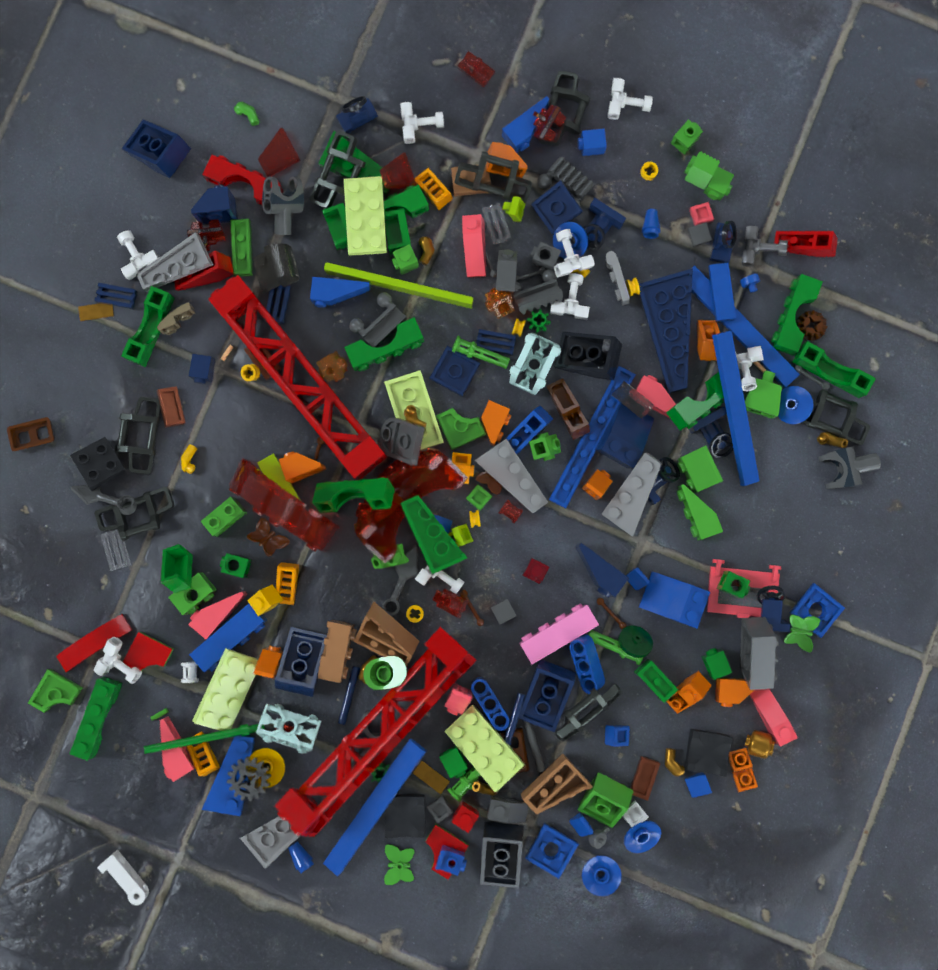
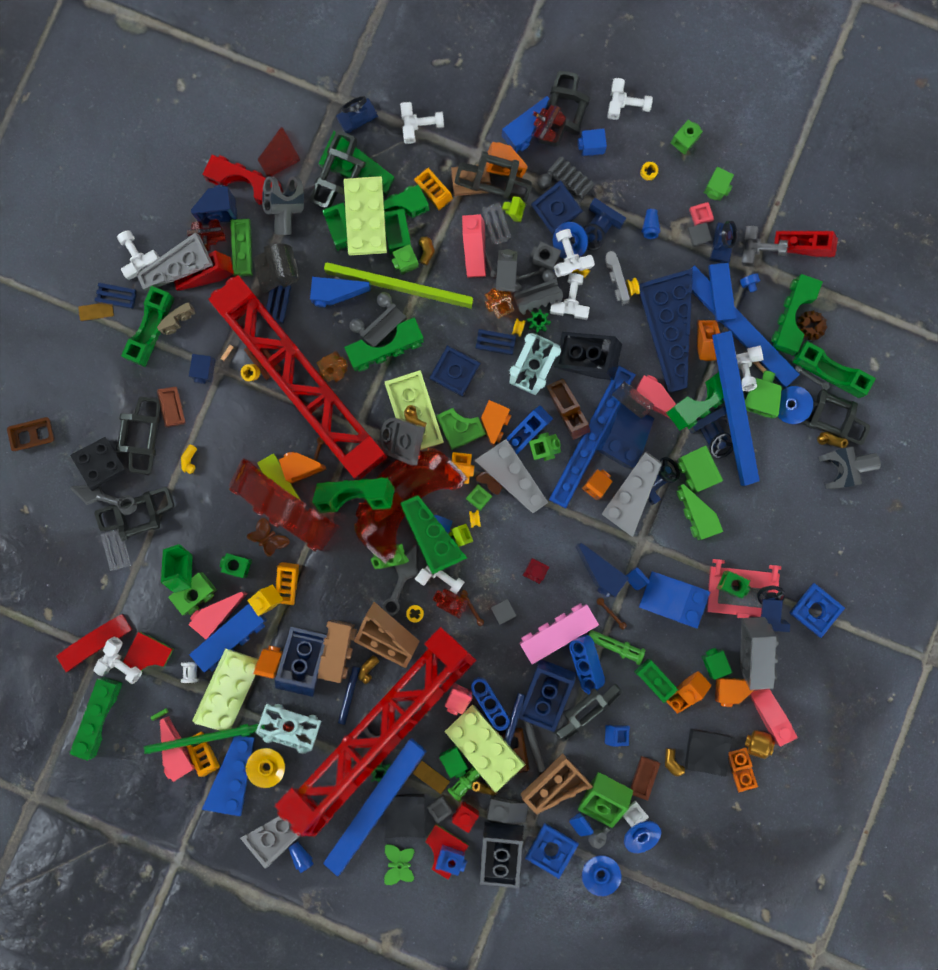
bright green tile [28,669,83,713] -> none
white leg [97,850,149,905] -> none
dark blue slope [122,119,191,178] -> none
bright green brick [201,497,247,537] -> none
dark grey gear [227,756,271,801] -> none
bright green arm [234,102,260,126] -> none
bright green piece [363,656,407,690] -> none
clear red wing [379,152,416,189] -> none
bright green pin [452,336,510,369] -> none
clear red hips [457,51,495,88] -> none
clear red bush [499,499,523,523] -> none
dark green piece [618,626,653,658] -> none
bright green brick [684,151,720,190] -> none
blue slope [684,772,712,798] -> none
bright green piece [783,615,820,652] -> none

